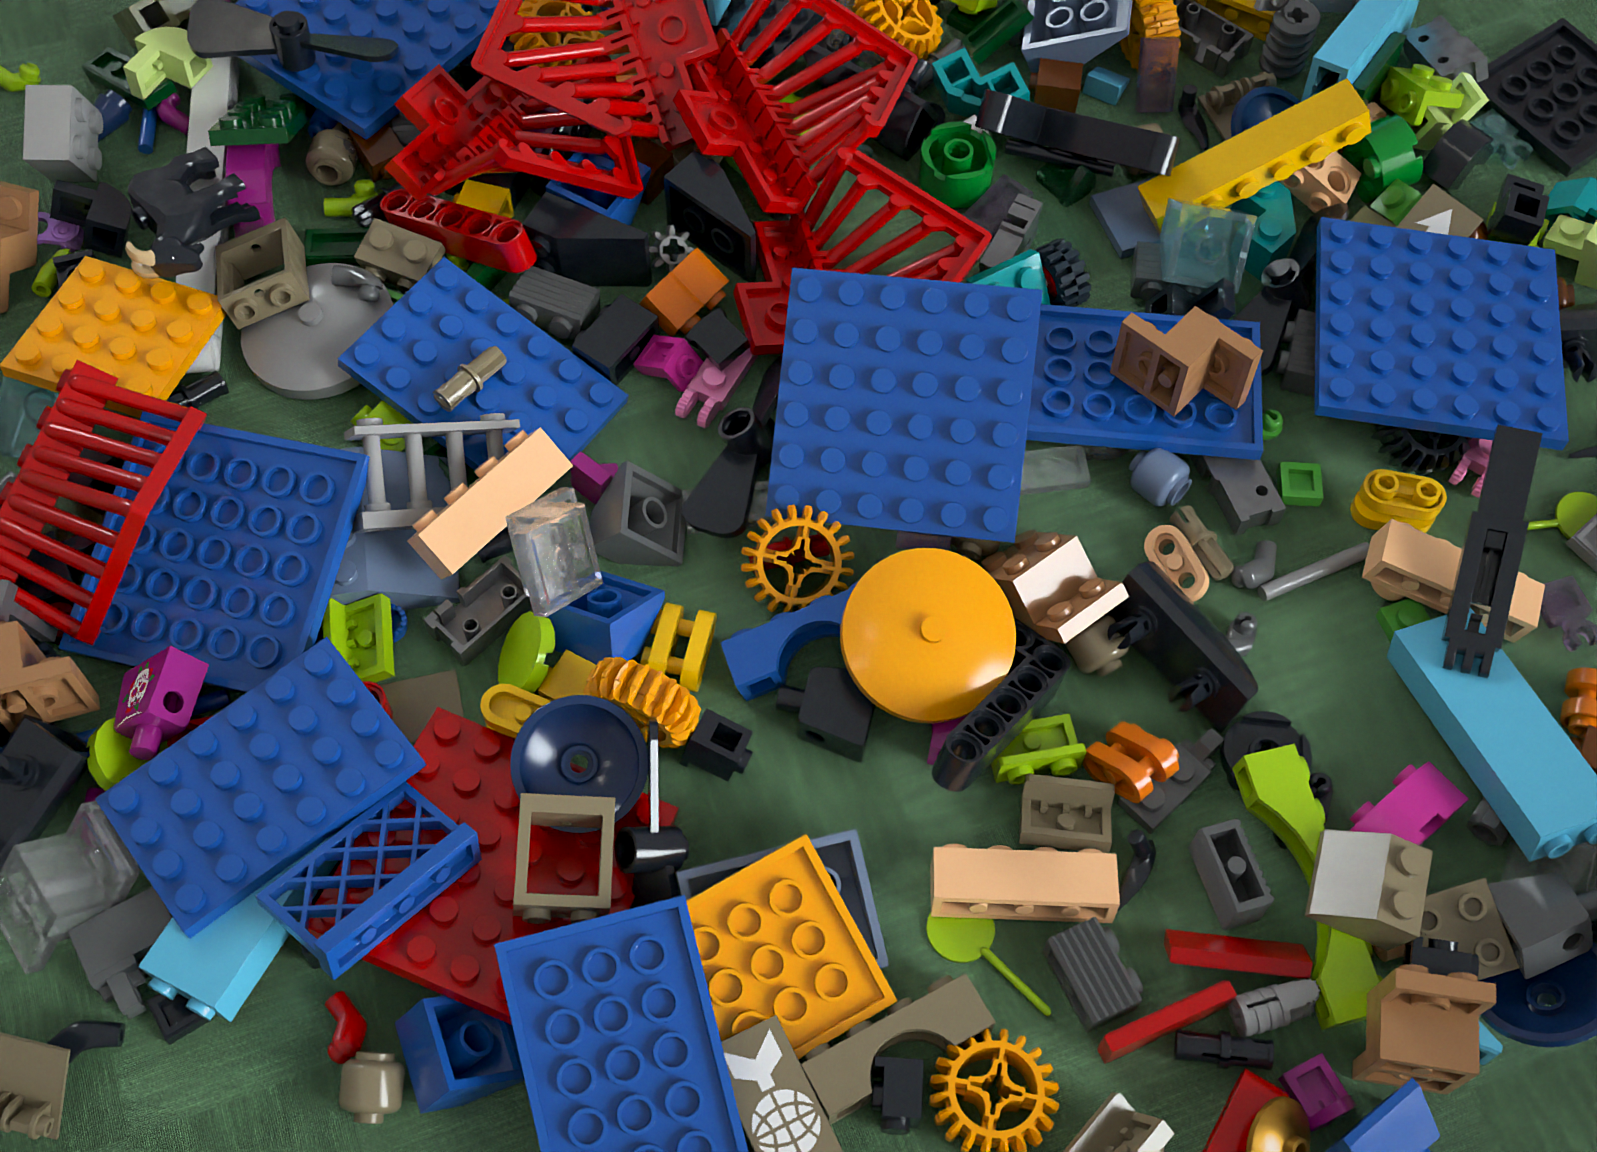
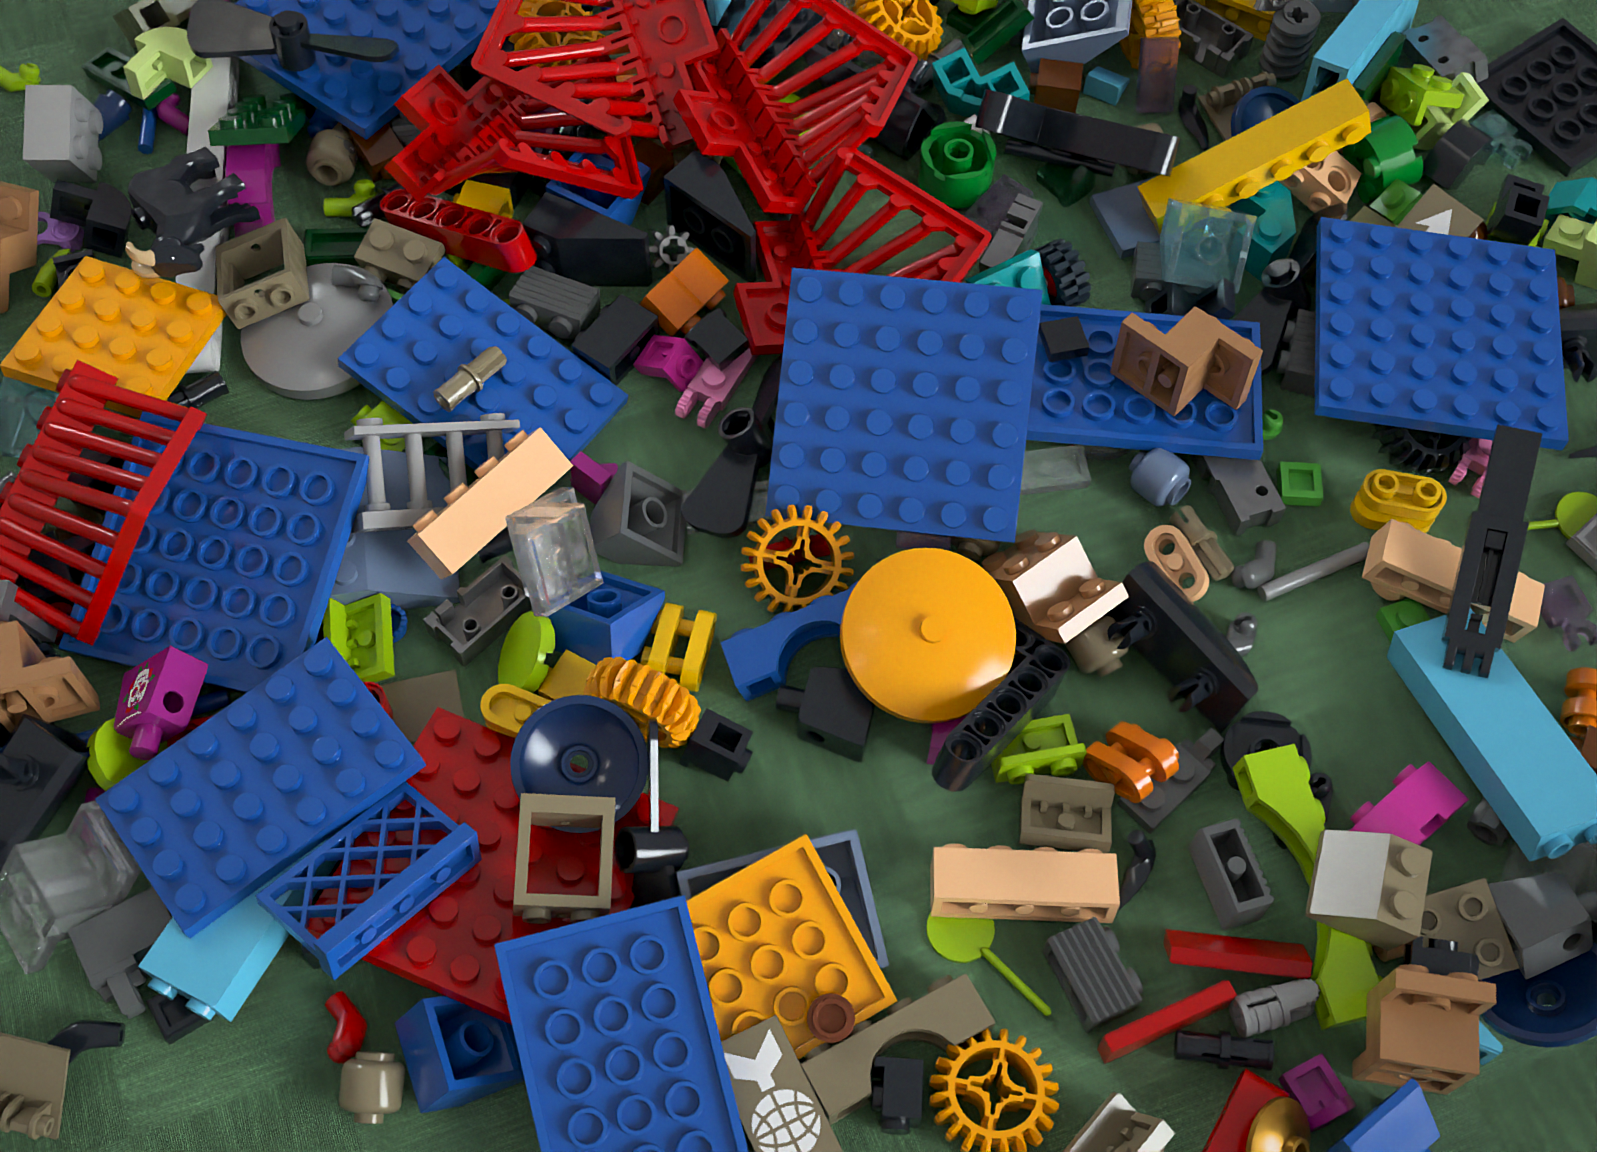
none -> copper plate [807,993,855,1043]
none -> black tile [1038,316,1090,362]

